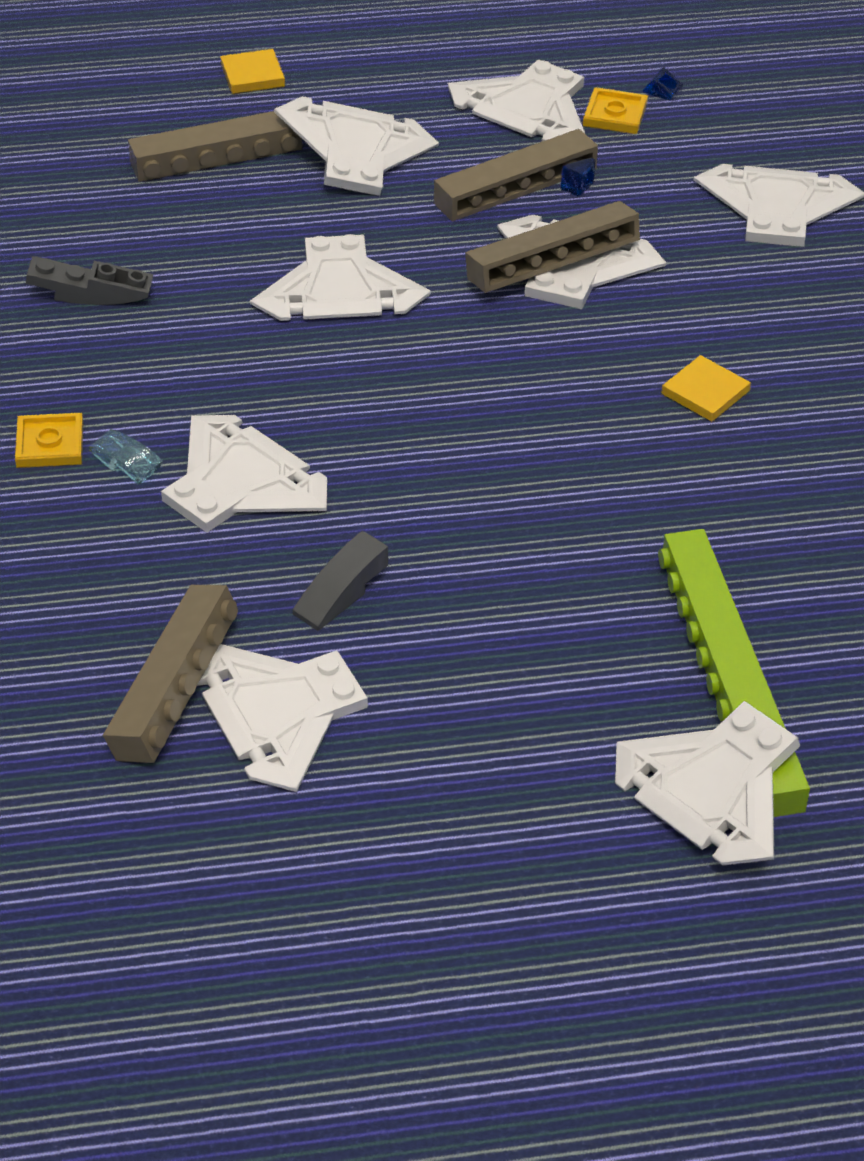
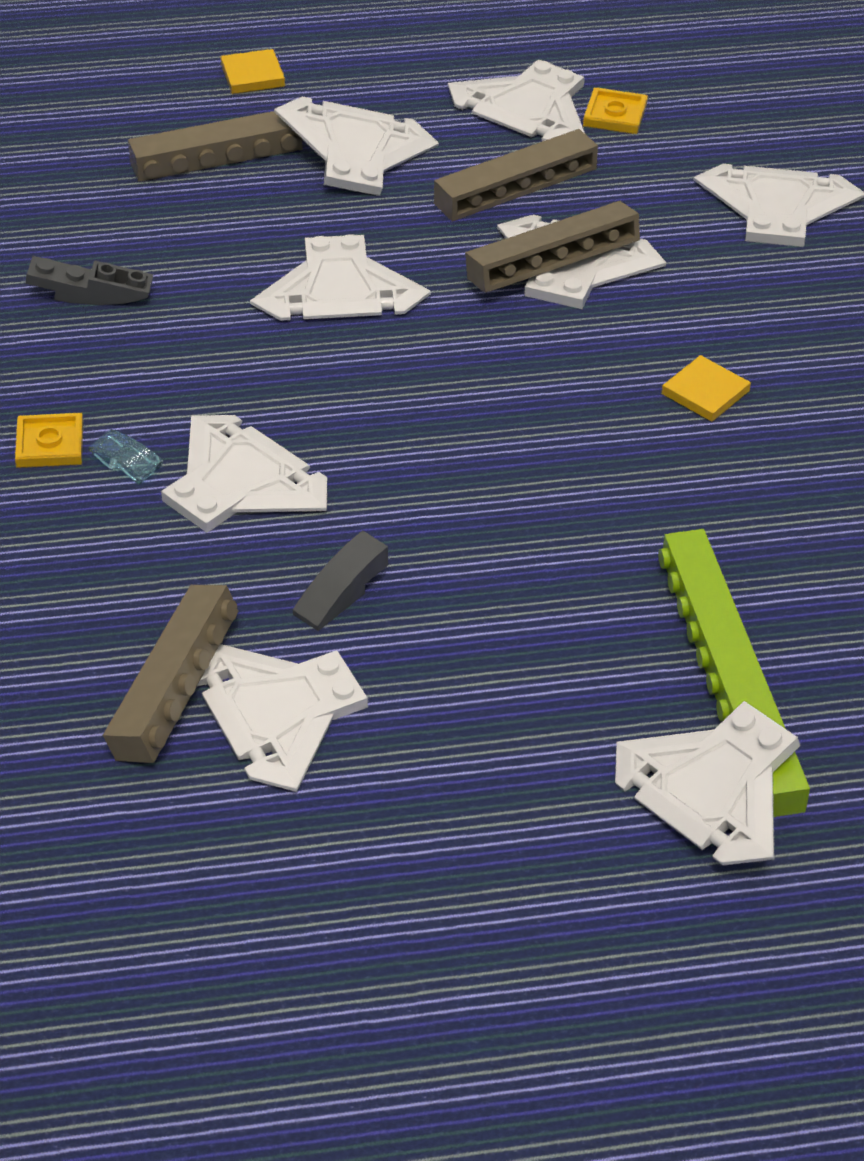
clear blue slope [561,158,596,197] -> none
clear blue slope [642,67,683,101] -> none

